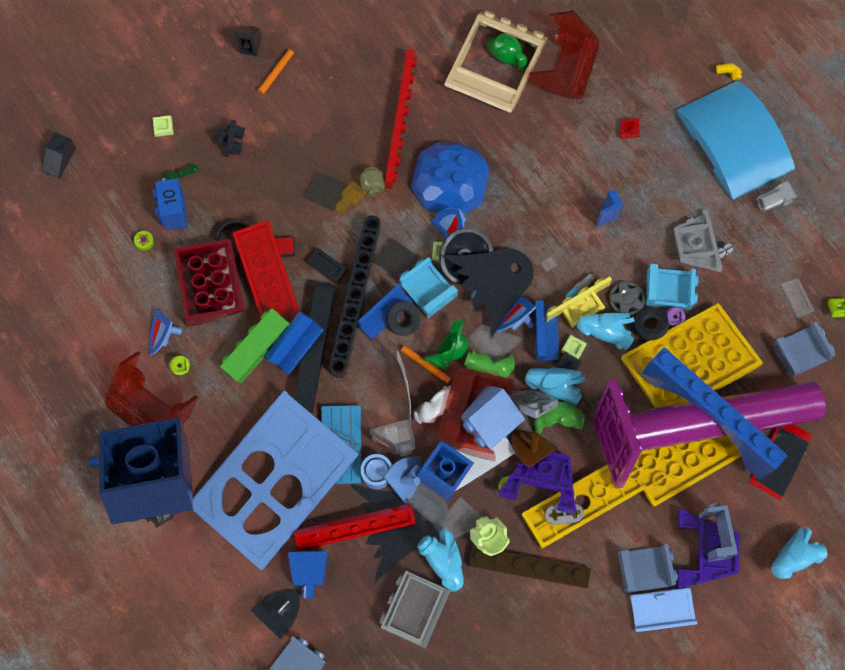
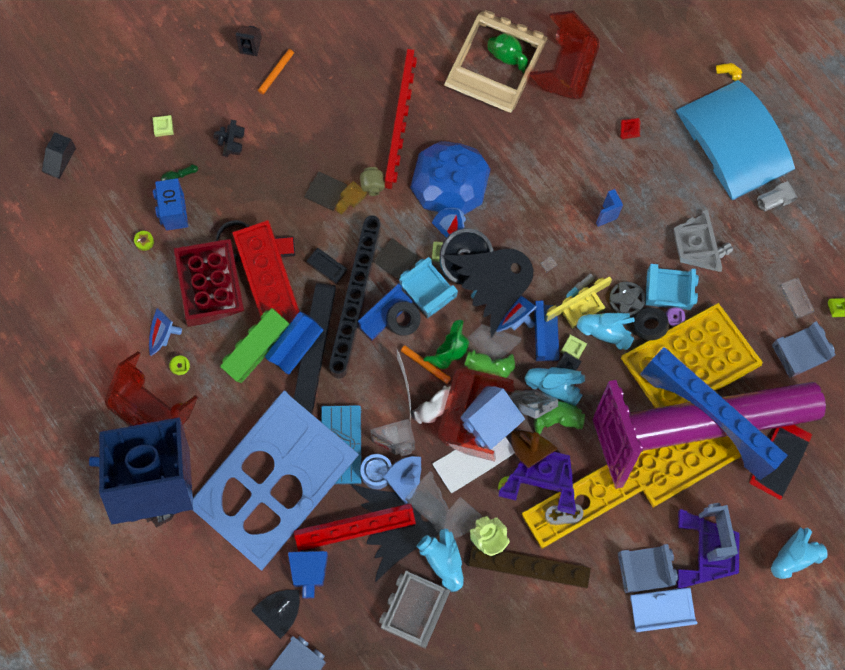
blue brick [416,440,474,501] -> none

